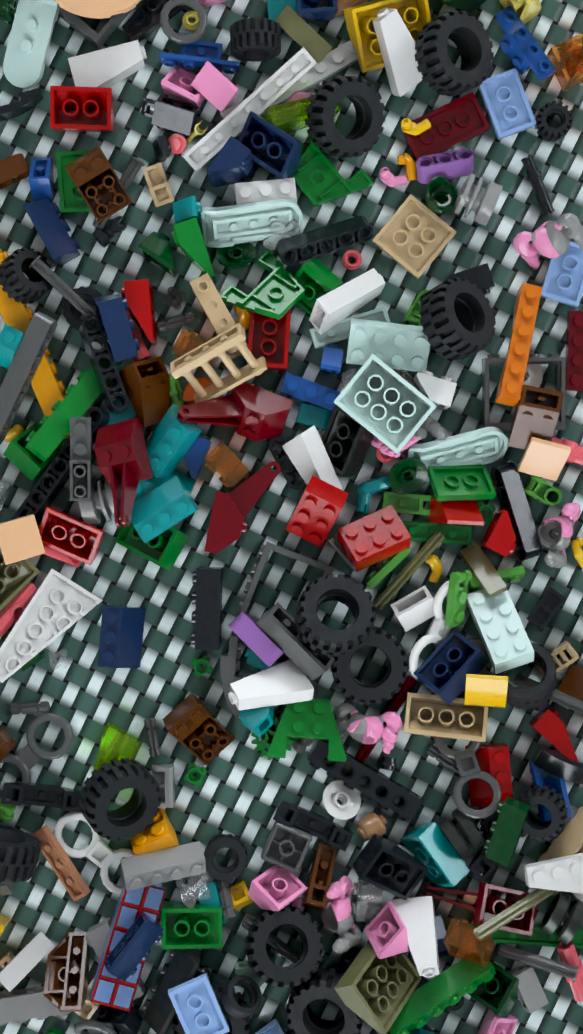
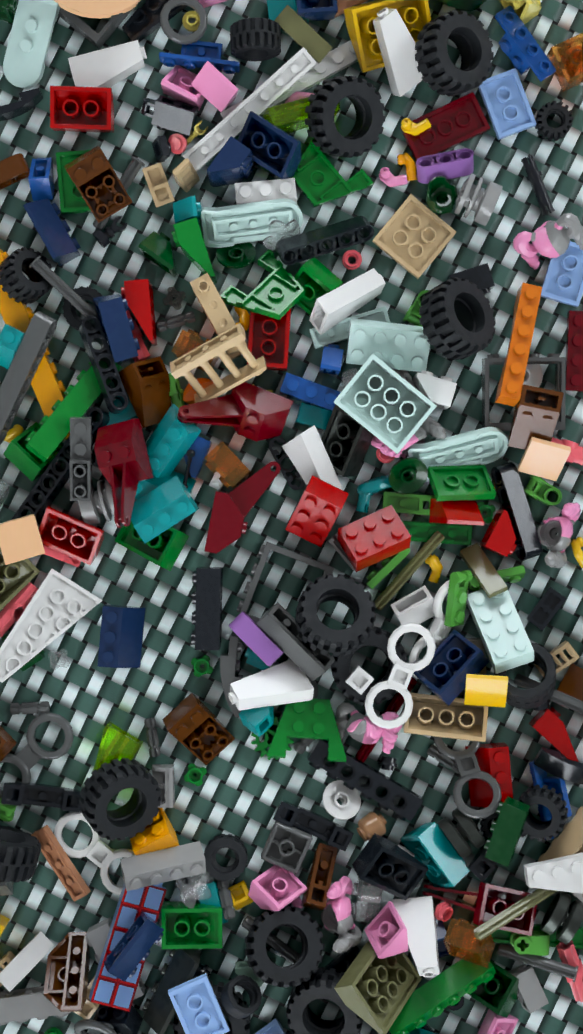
none -> tan slope [172,158,200,192]
none -> black hinge [183,449,195,489]
none -> white plate [345,665,374,695]
none -> white bar [365,623,436,729]
none -> coral plate [434,901,453,922]
none -> bright green piece [509,930,550,956]

